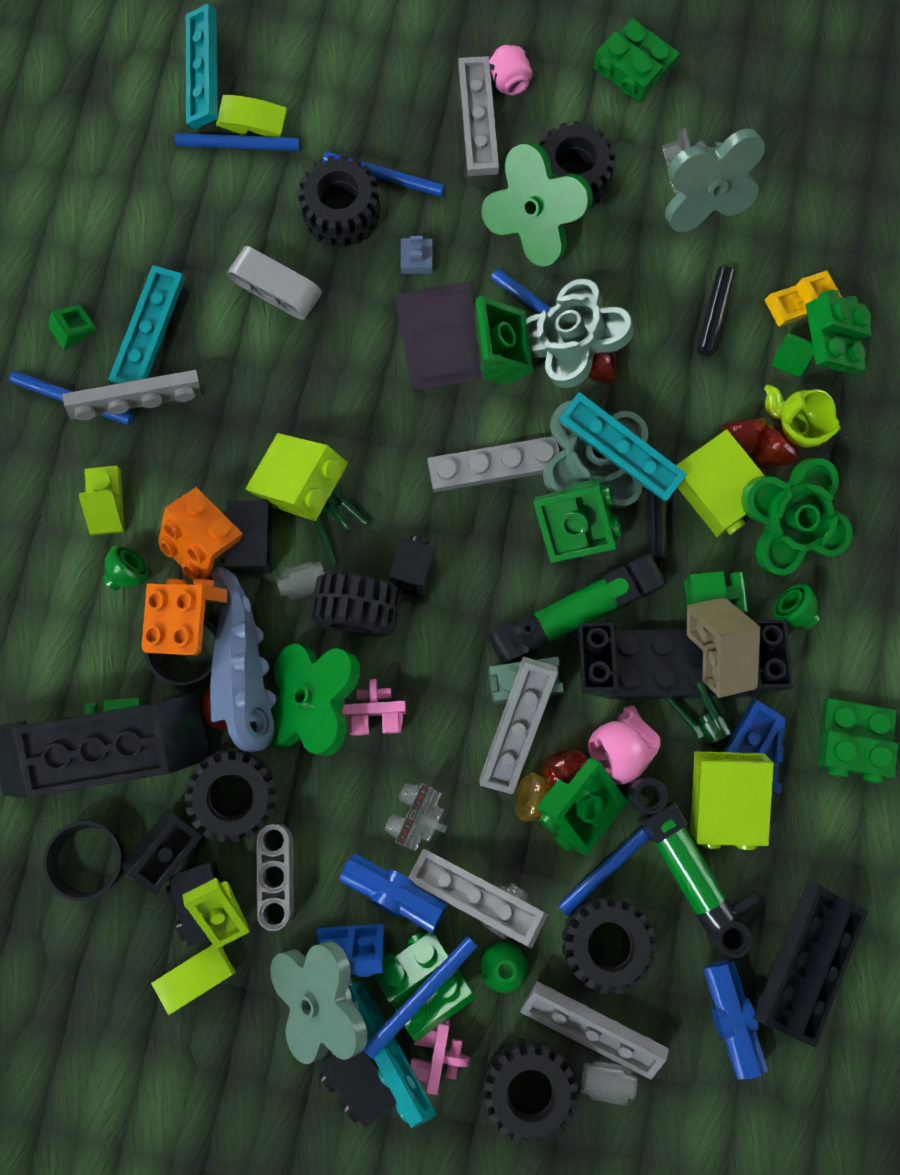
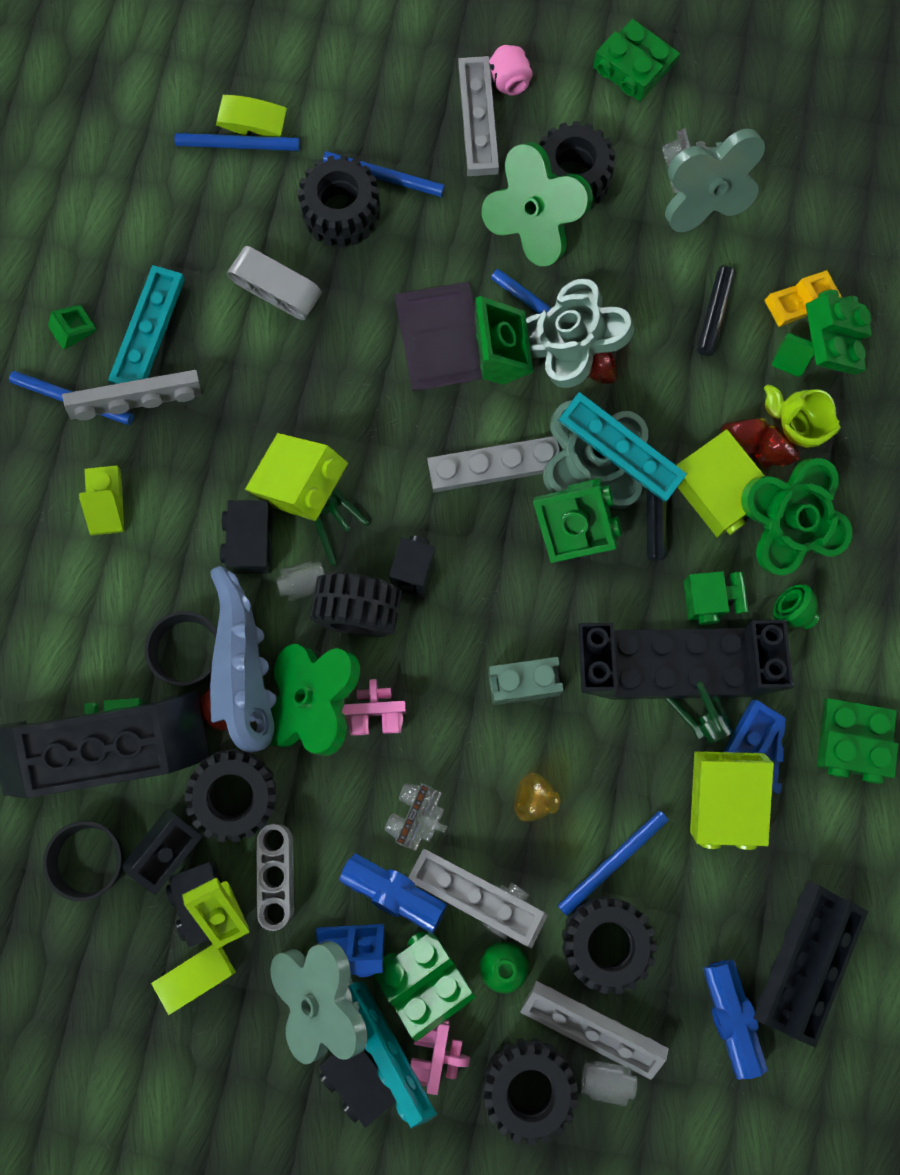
green brick [103,546,149,591] -> none
orange bracket [142,579,228,655] -> none
orange bracket [158,487,243,581] -> none
teal plate [185,3,218,130] -> none
blue bar [364,936,478,1060] -> none
sand blue tile [401,236,433,274] -> none
light grey plate [479,657,558,794] -> none
piece [487,554,668,665] -> none
green plate [537,757,628,856] -> none
clear red brick [542,750,587,788] -> none
bright pink piece [588,705,661,785] -> none
piece [626,777,762,958] -> none
dark tan panel [687,598,760,698] -> none

